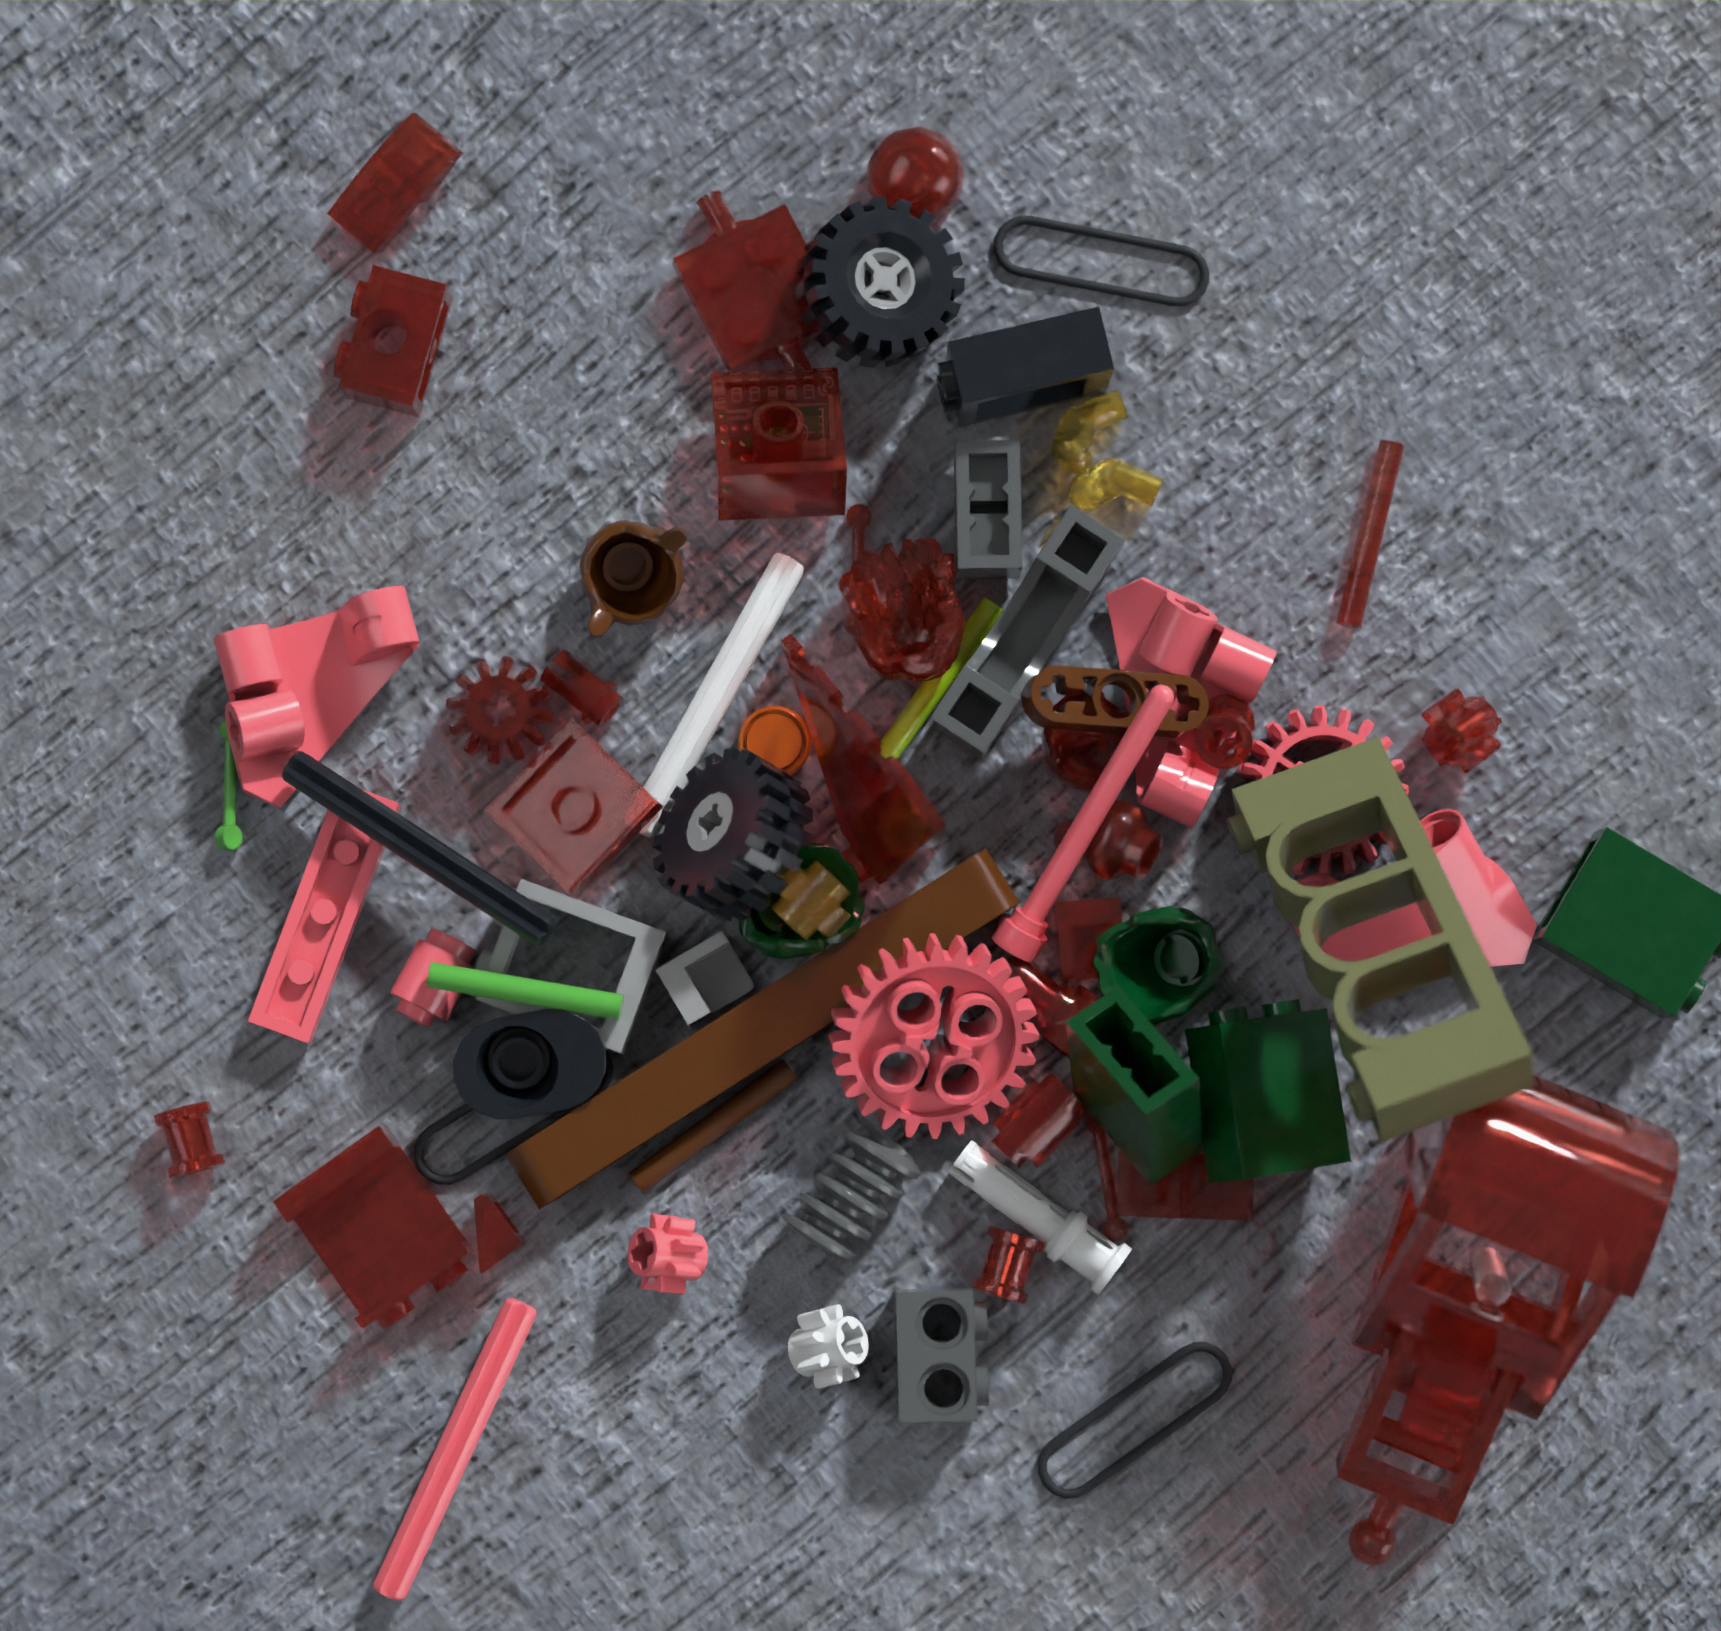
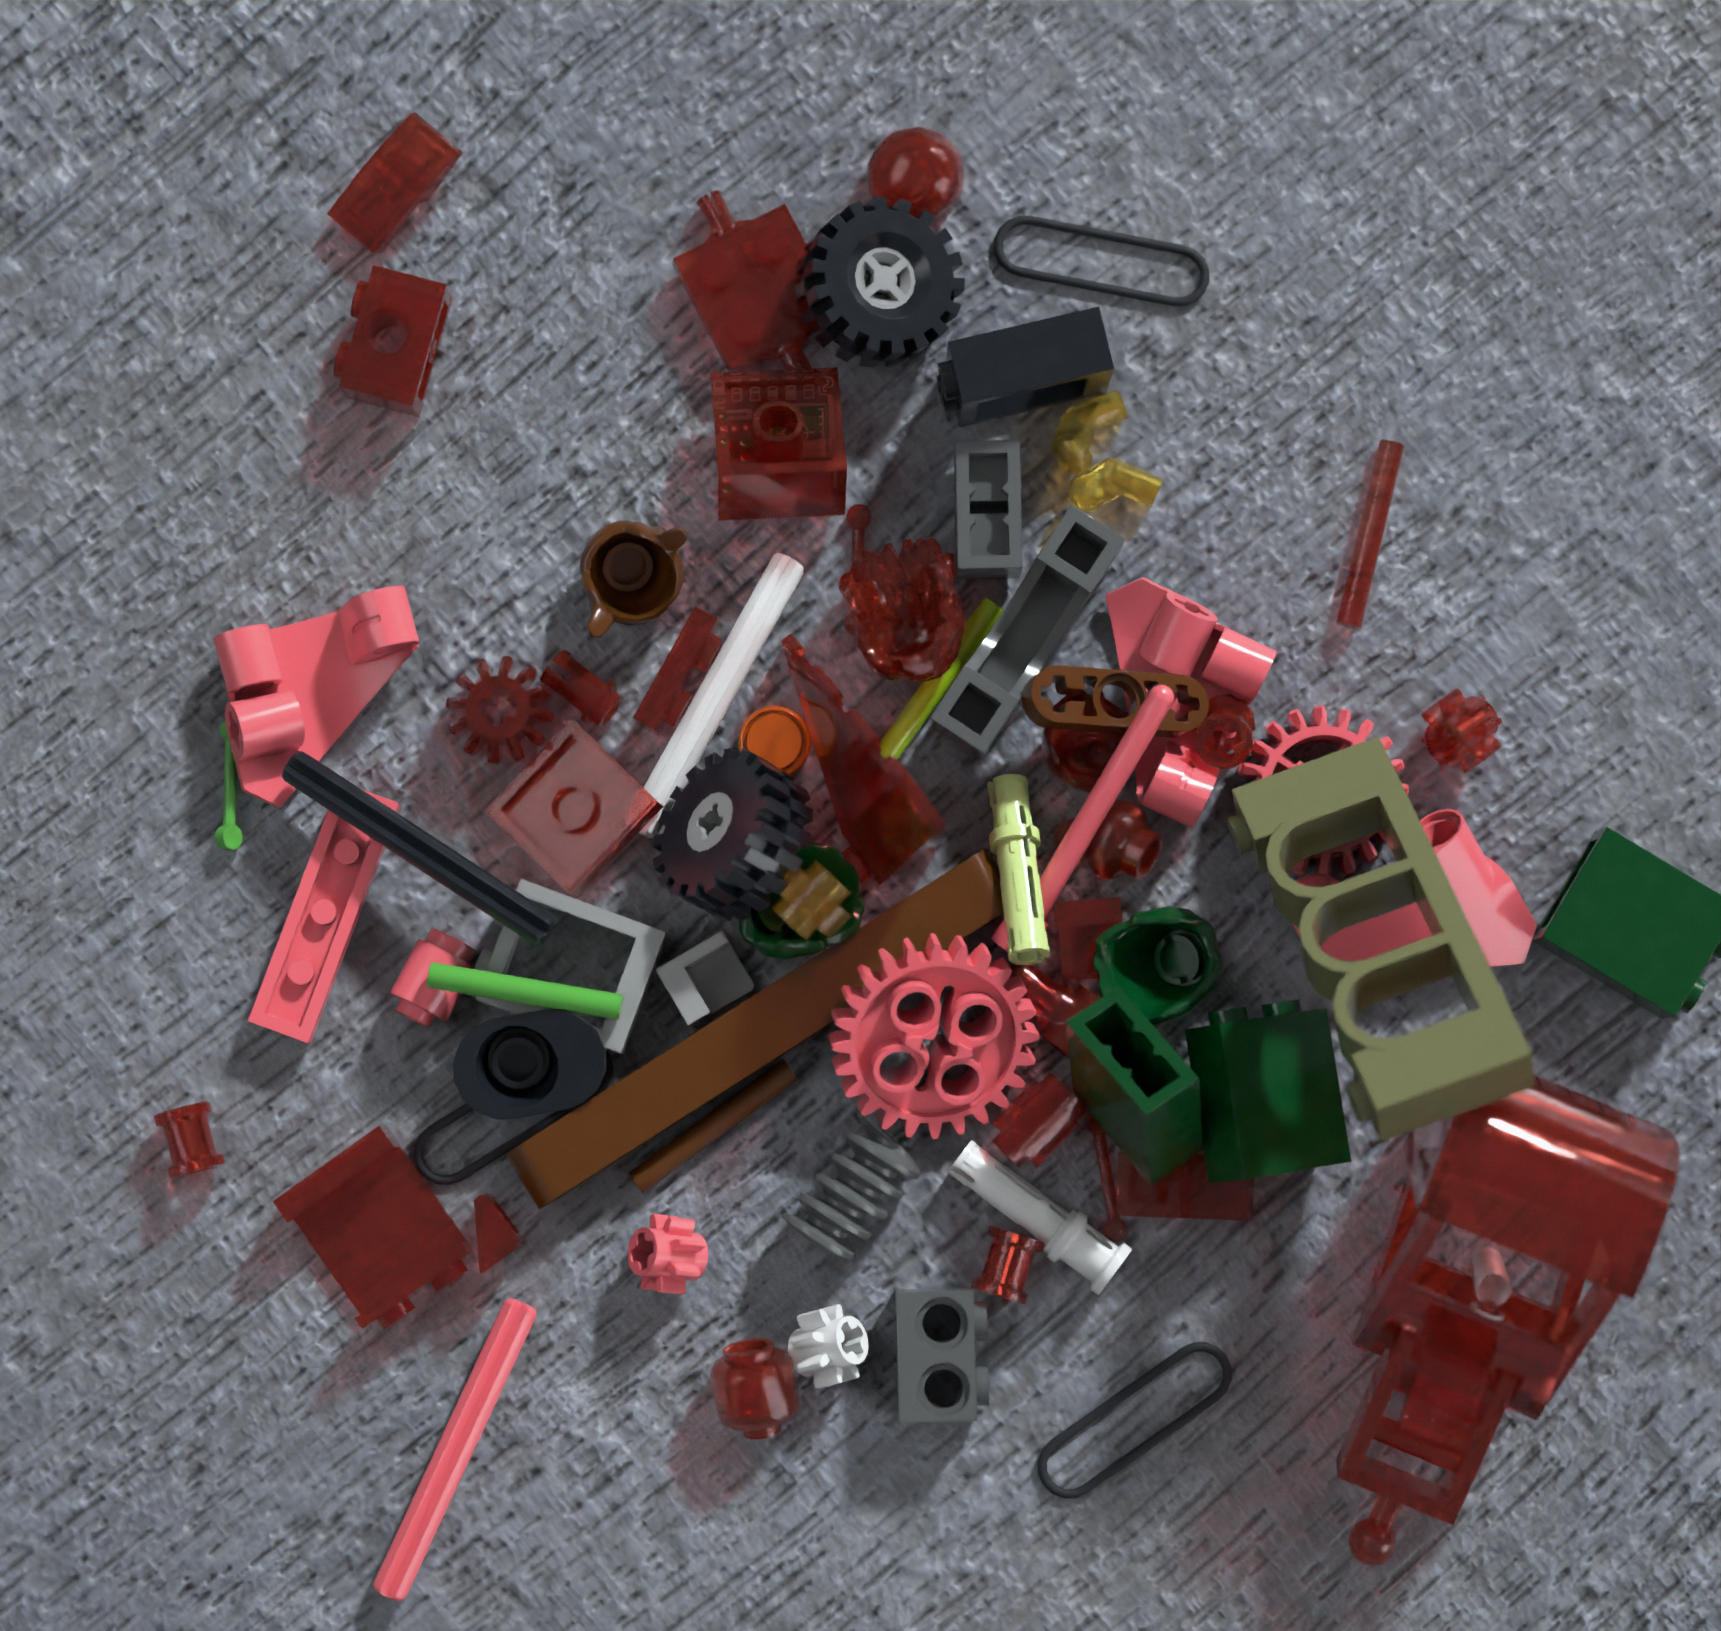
none -> clear red plate [633,606,724,736]
none -> clear red head [710,1338,800,1440]
none -> yellowish green pin [987,774,1050,965]

